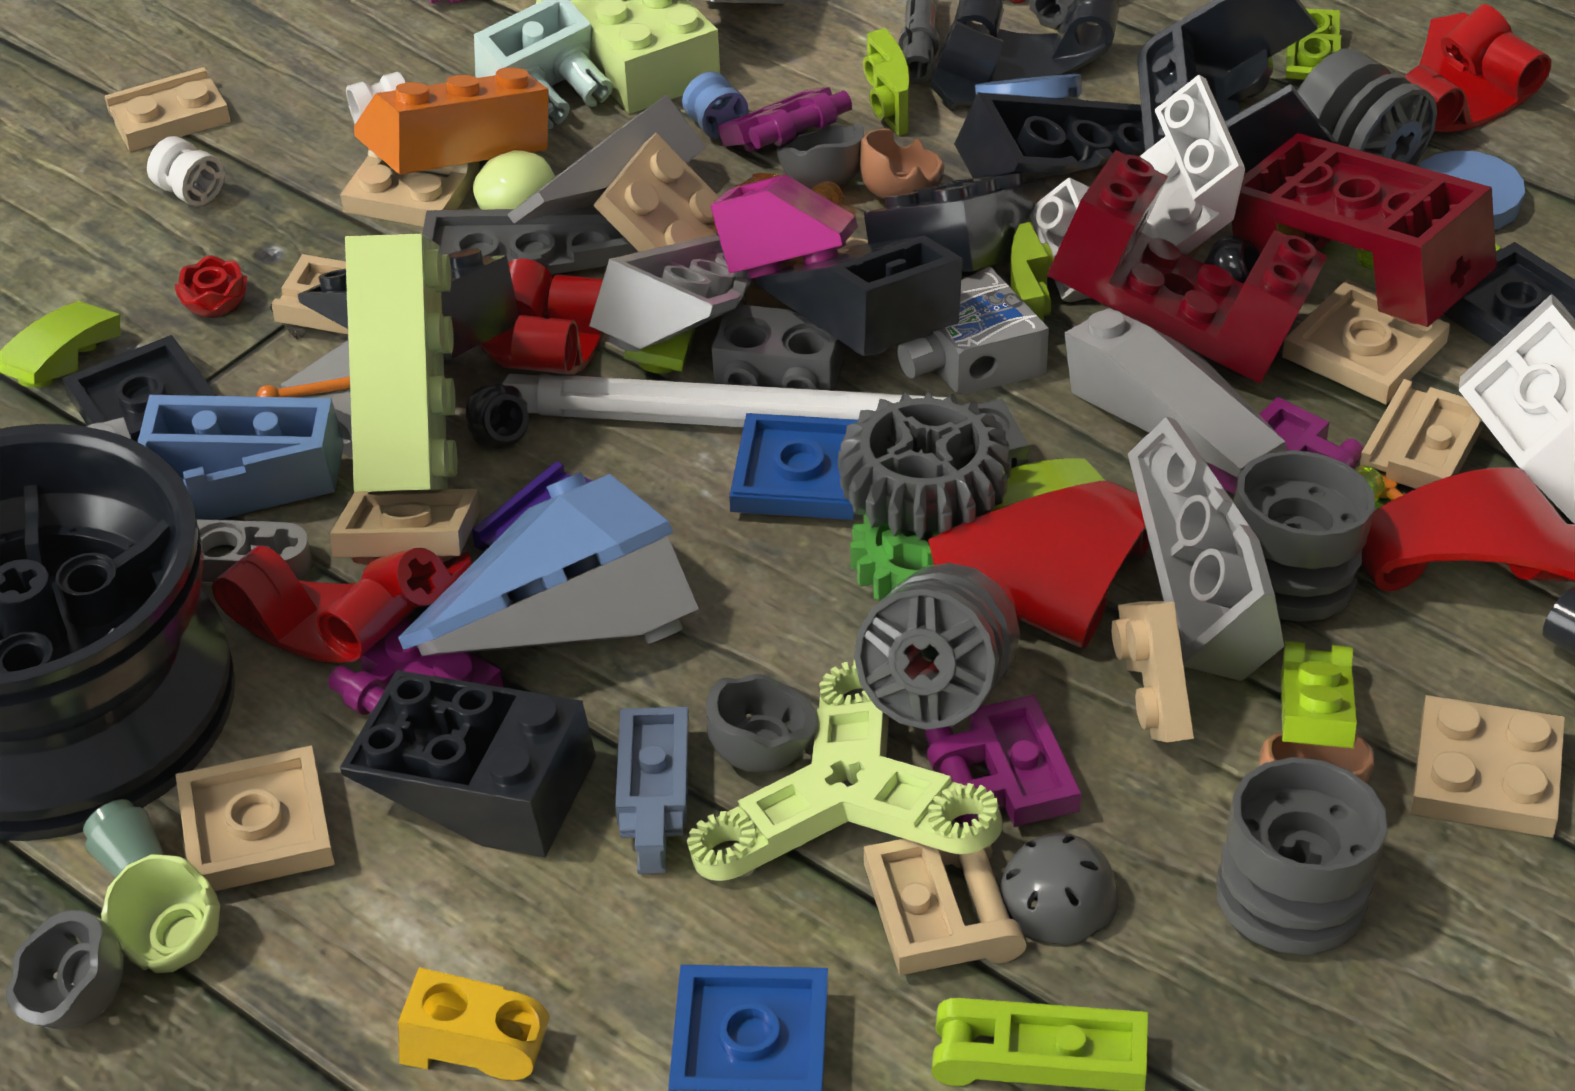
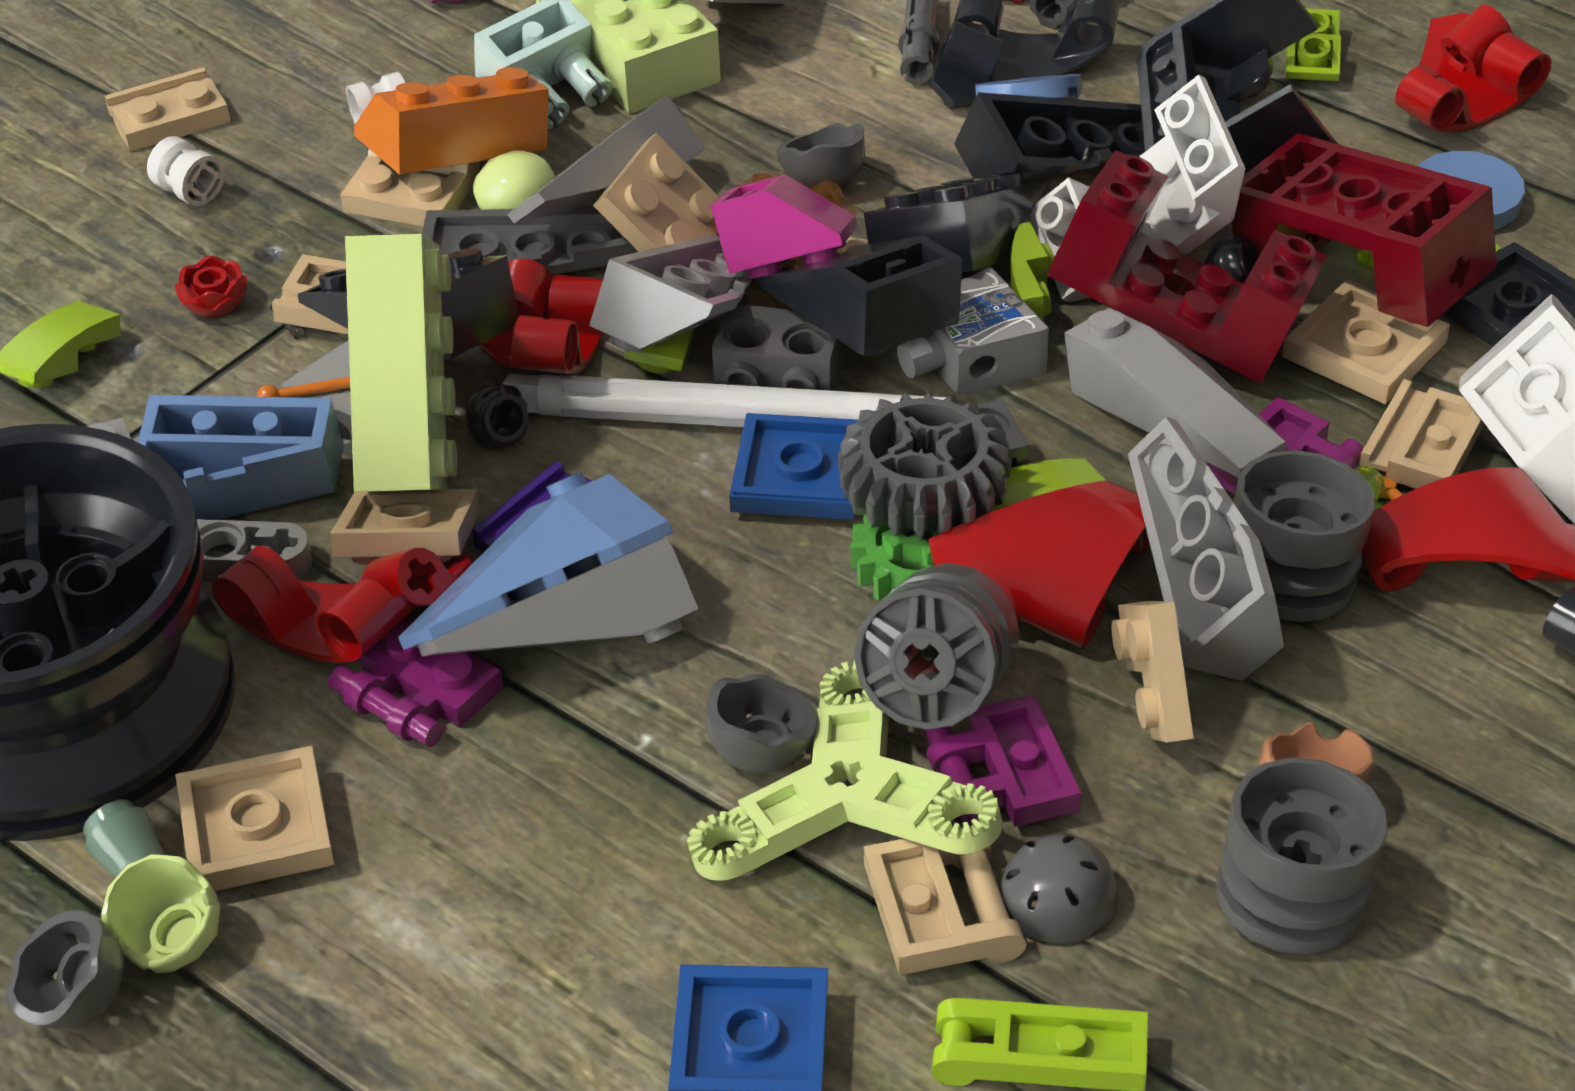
black plate [62,335,217,442] -> none
black slope [340,670,596,858] -> none
yellow leg [398,967,550,1081] -> none
sand blue hinge [615,707,689,874] -> none
medium blue wheel [682,72,749,139] -> none
magenta plate [717,87,852,152] -> none
nougat hair [859,128,944,199] -> none
lime slope [863,28,909,136] -> none
lime plate [1281,640,1357,749] -> none
dark grey wheel [1297,49,1437,166] -> none
tan plate [1411,695,1565,838] -> none

